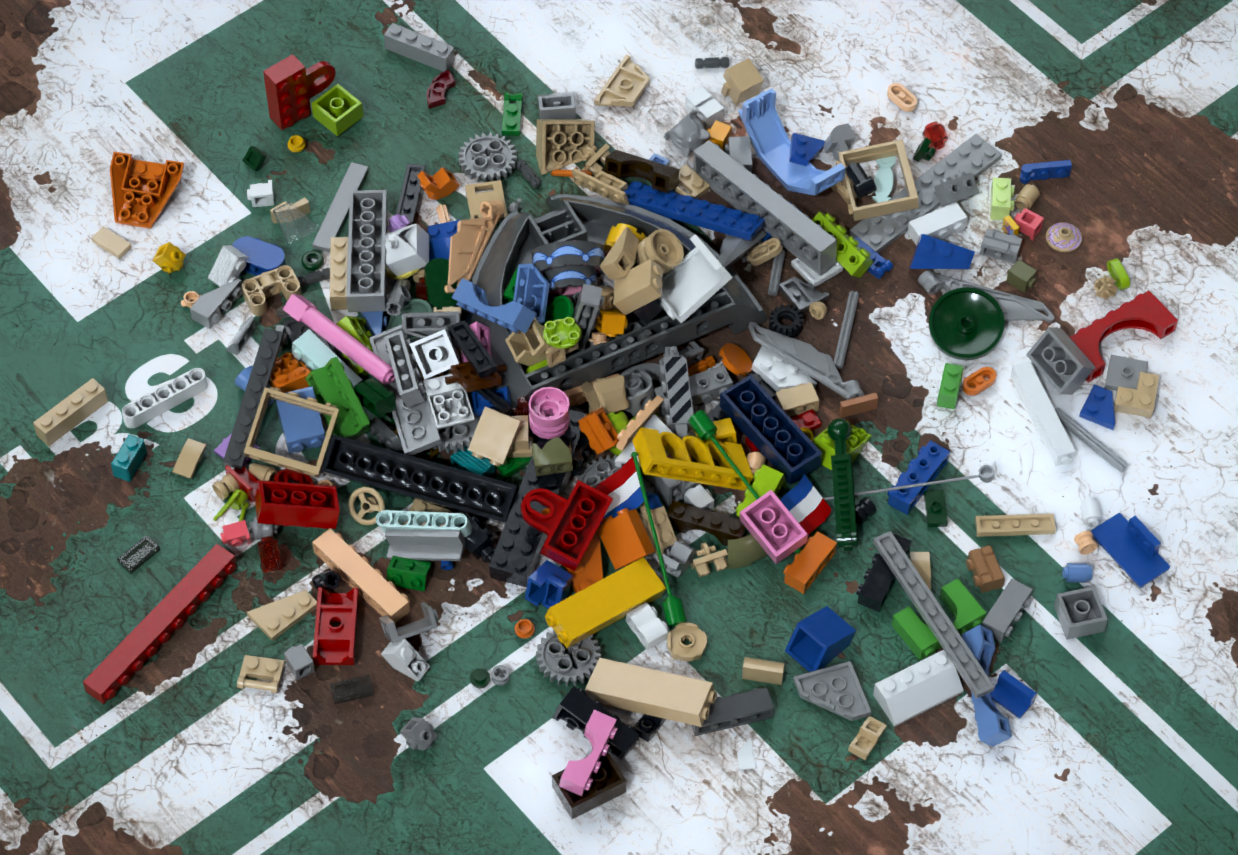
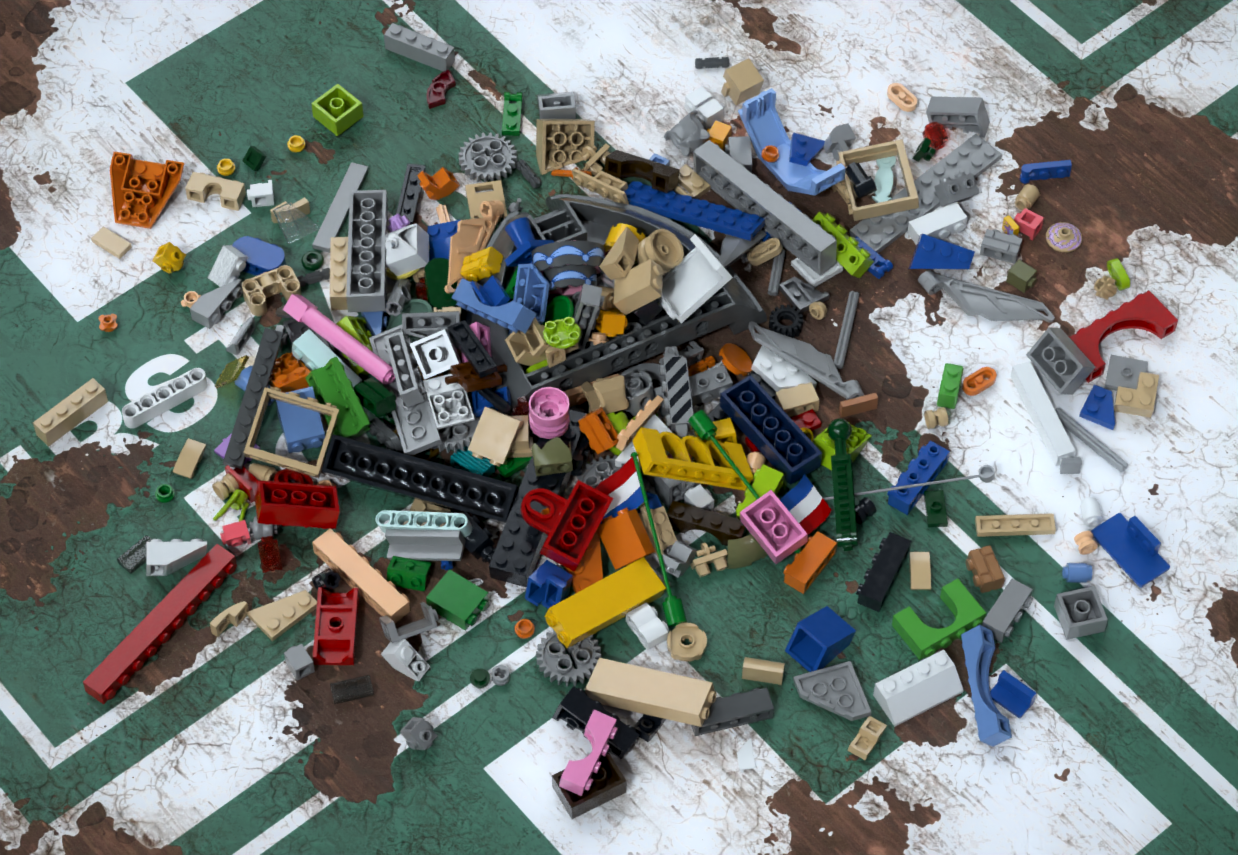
teal brick [110,434,147,482] -> none
tan plate [237,655,285,694] -> none
red brick [263,54,336,130] -> none
tan piece [348,487,385,525] -> none
tan wing [594,54,650,106] -> none
light grey plate [873,531,995,699] -> none
dark green dish [929,287,1004,360] -> none
yellowish green brick [990,177,1014,220] -> none
none -> orange plate [98,314,118,332]
none -> white slope [146,539,207,576]
none -> green plate [155,484,175,503]
none -> tan arch [185,172,246,211]
none -> tan slope [210,601,249,637]
none -> clear yellow piece [214,355,249,388]
none -> yellow plate [217,159,235,176]
none -> green brick [426,569,489,631]
none -> yellow brick [460,246,503,282]
none -> blue panel [470,275,510,306]
none -> blue plant [504,217,554,266]
none -> orange plate [761,145,779,162]
none -> tan wheel [924,407,948,429]
none -> light grey wedge [926,96,990,138]
none -> light grey tile [1059,457,1082,474]

